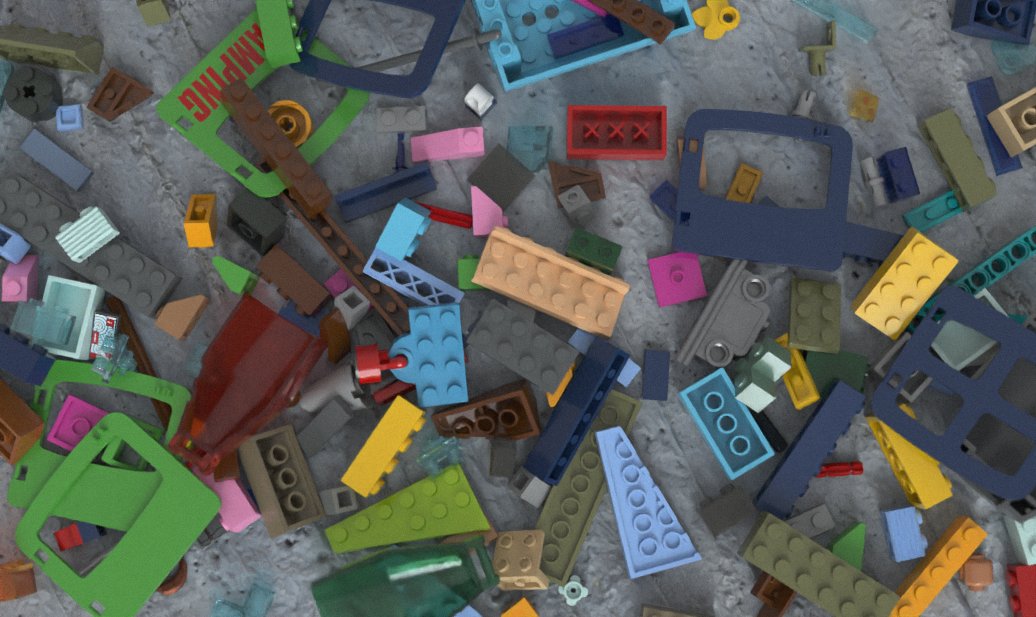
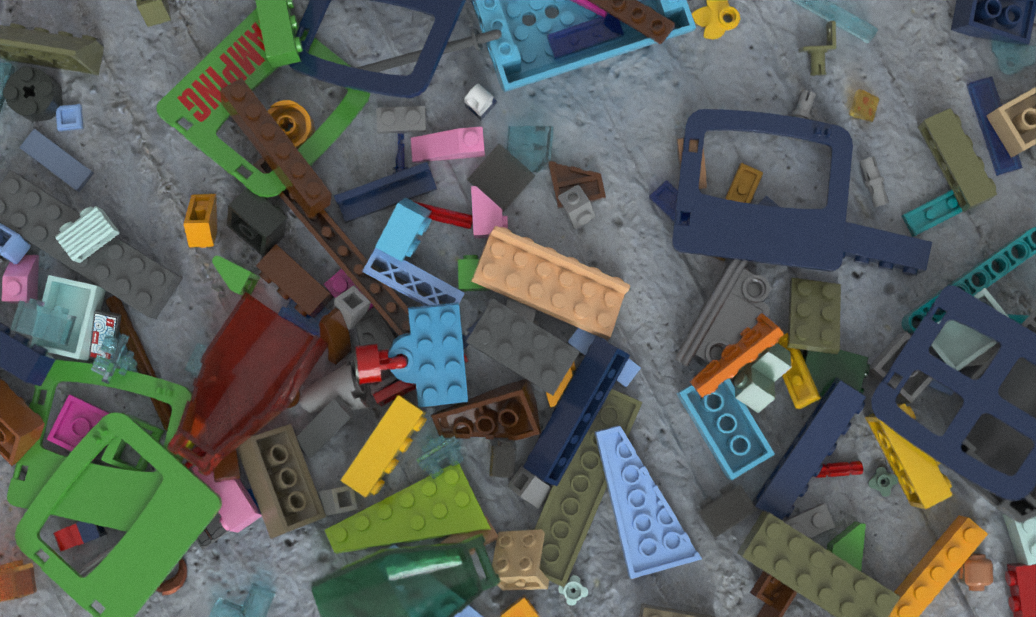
reddish brown wing [86,67,155,122] -> none
medium nougat slope [154,295,211,341] -> none
dark green panel [565,227,622,276] -> none
red brick [566,105,667,161] -> none
dark blue tile [642,350,670,401] -> none
dark pink plate [647,252,707,308] -> none
black axle [746,405,788,453] -> none
yellow brick [850,226,959,341] -> none
clear blue brick [876,147,920,204] -> none
light blue brick [880,505,928,562] -> none
none -> orange wing [690,313,784,398]
none -> sand green plate [868,467,898,497]

